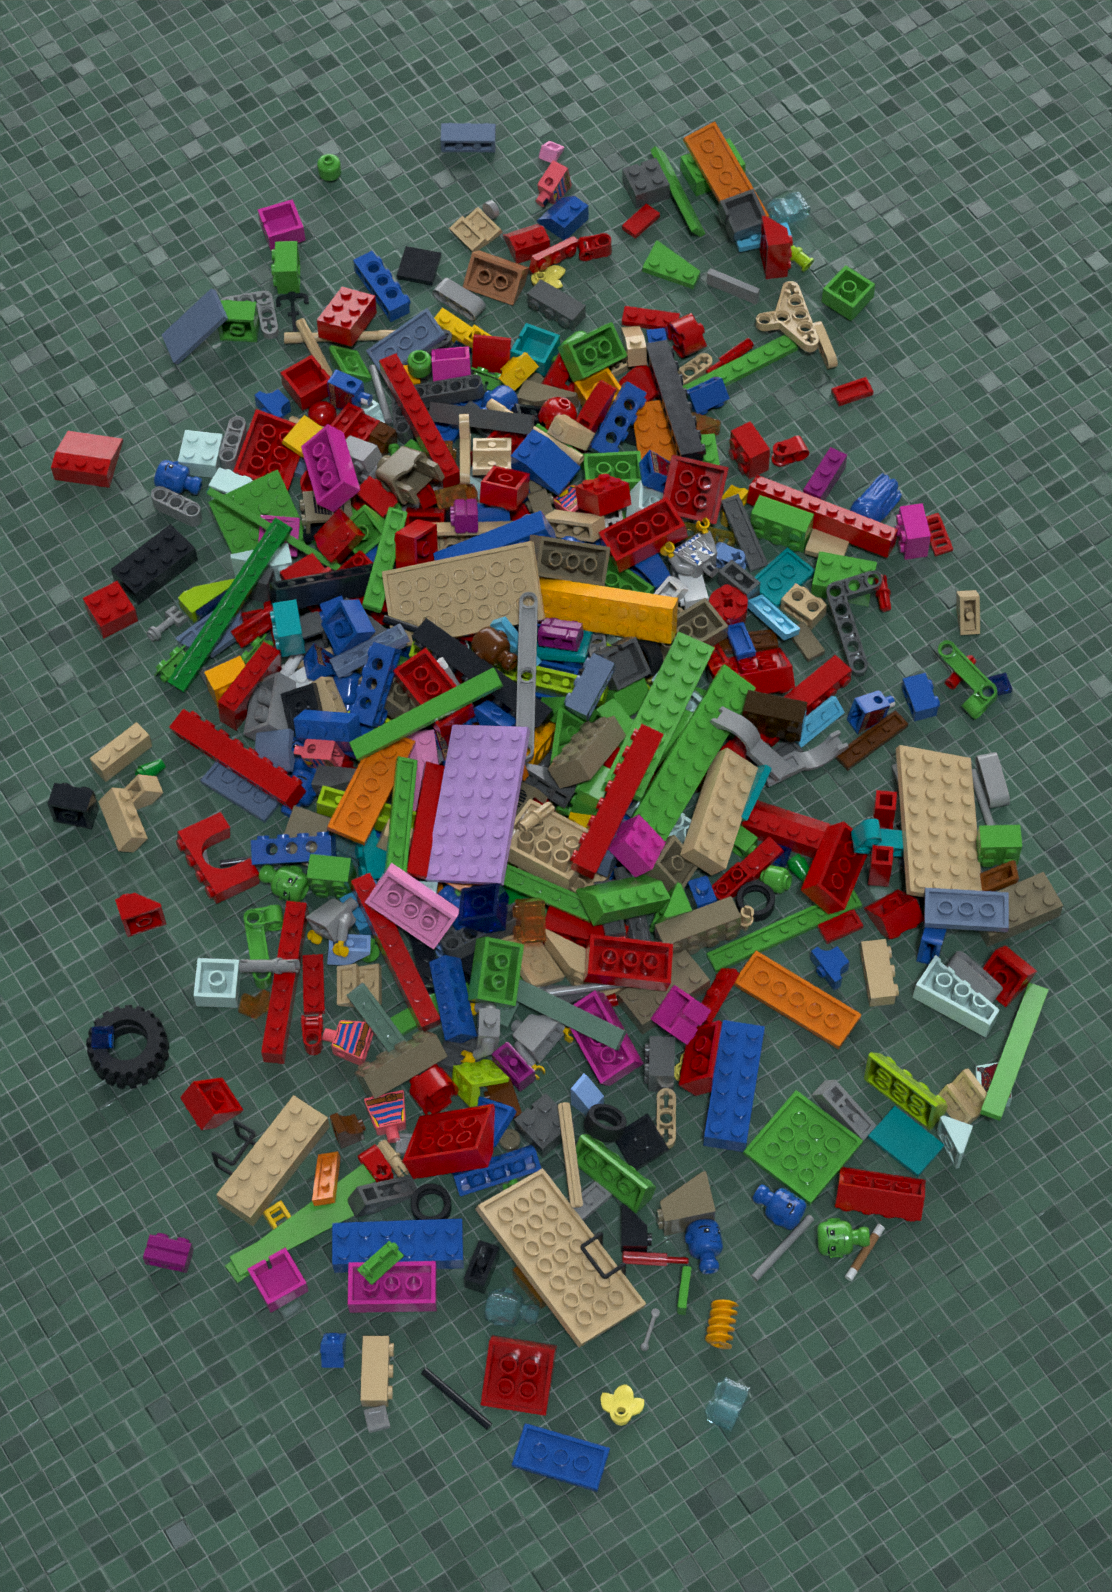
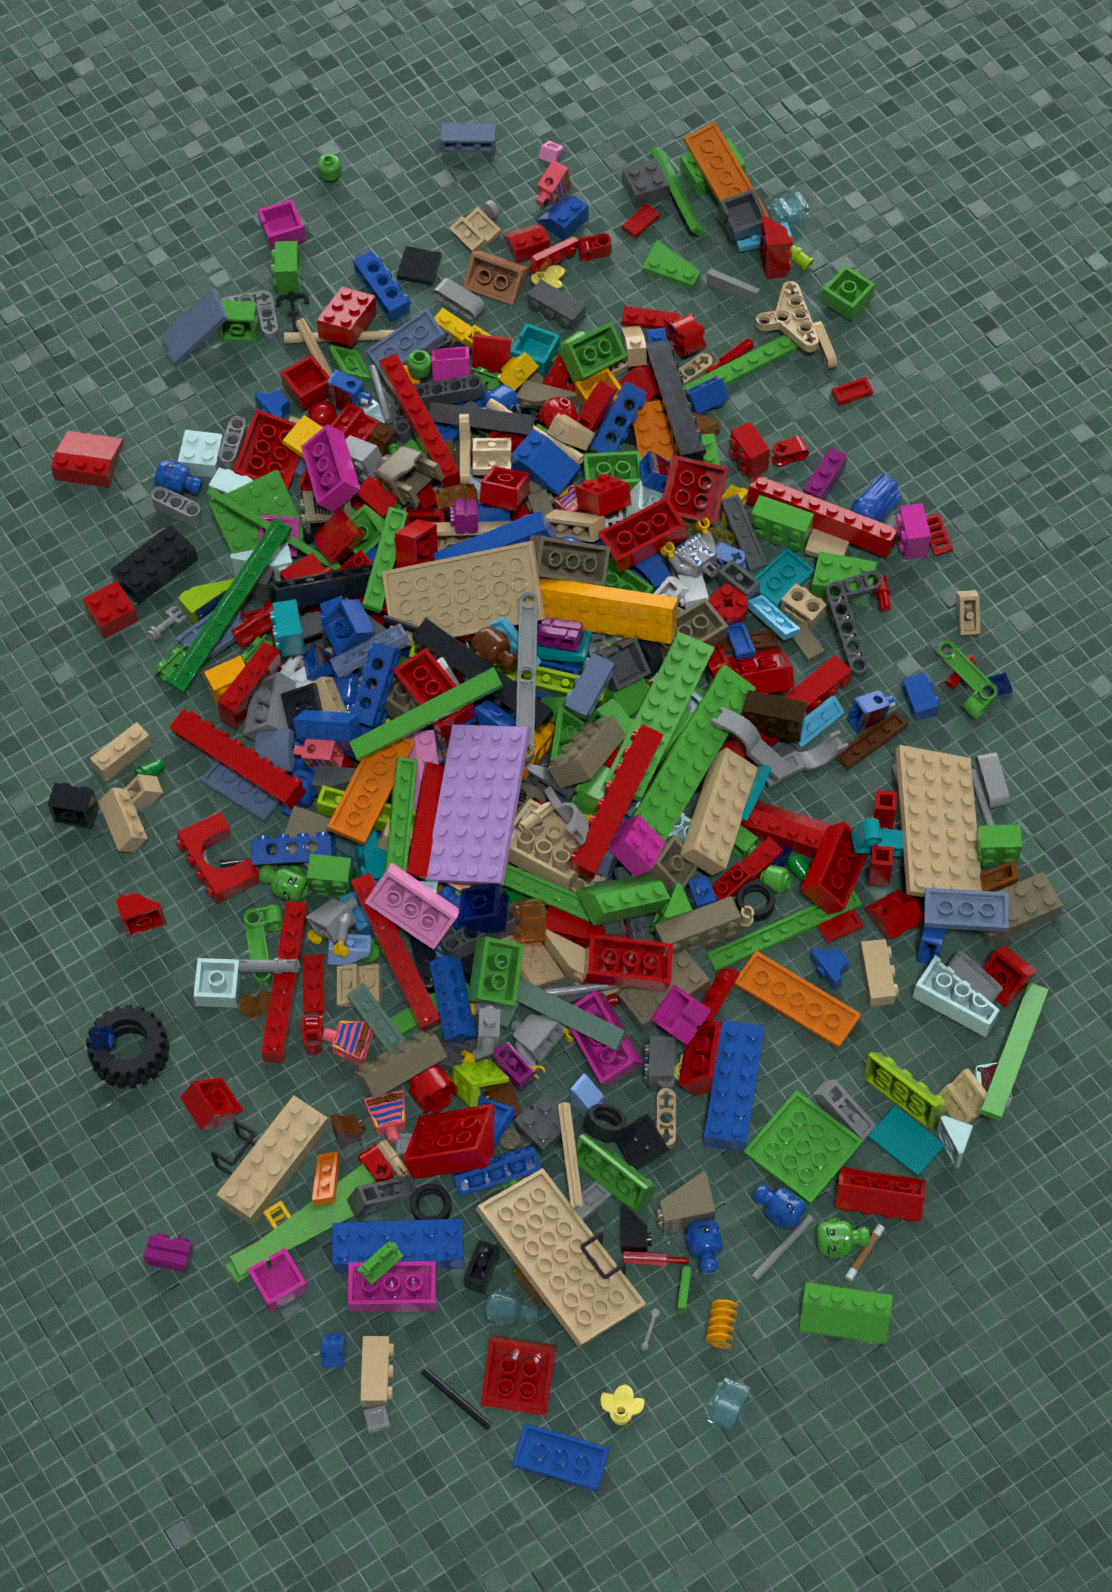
none -> light grey piece [544,786,589,845]
none -> bright green slope [799,1282,893,1345]

